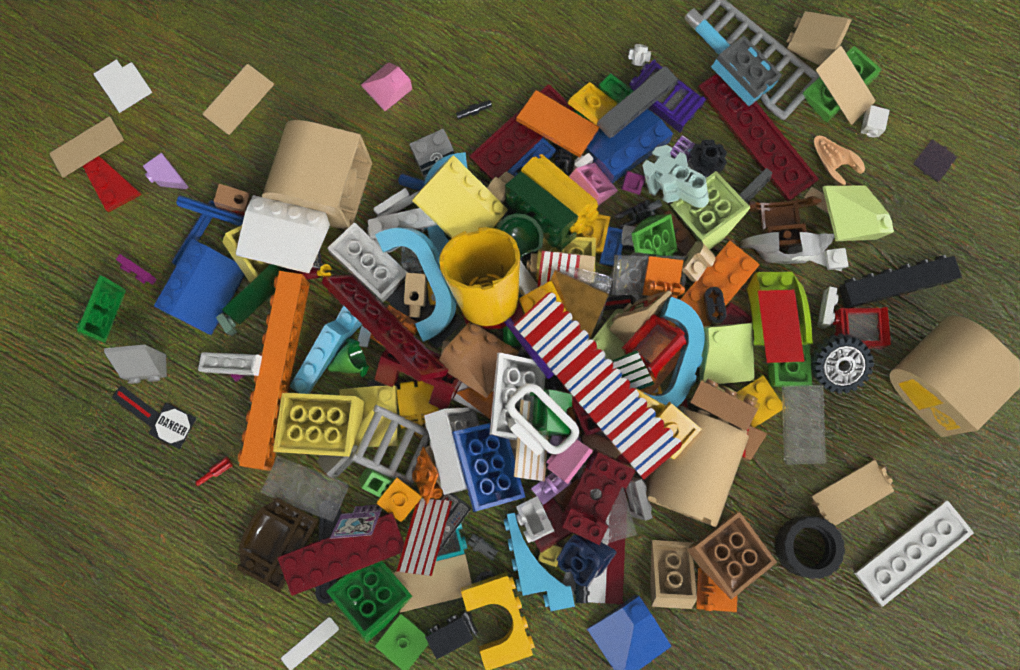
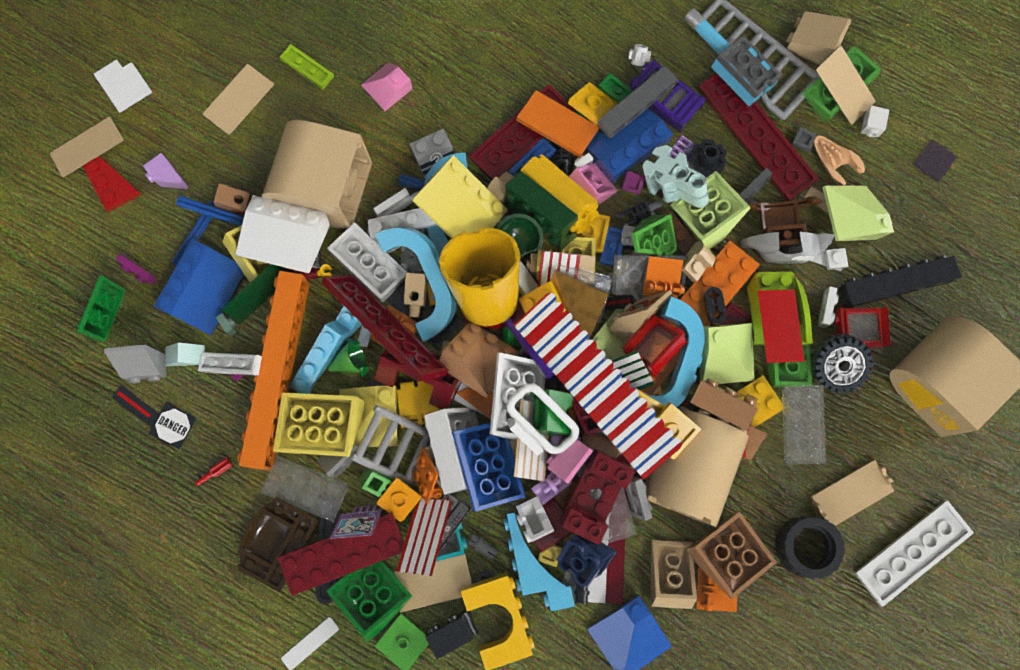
black bar [456,100,492,120] -> none
none -> light aqua slope [165,343,205,366]
none -> lime tile [279,44,334,90]
none -> dark grey plate [791,127,817,153]

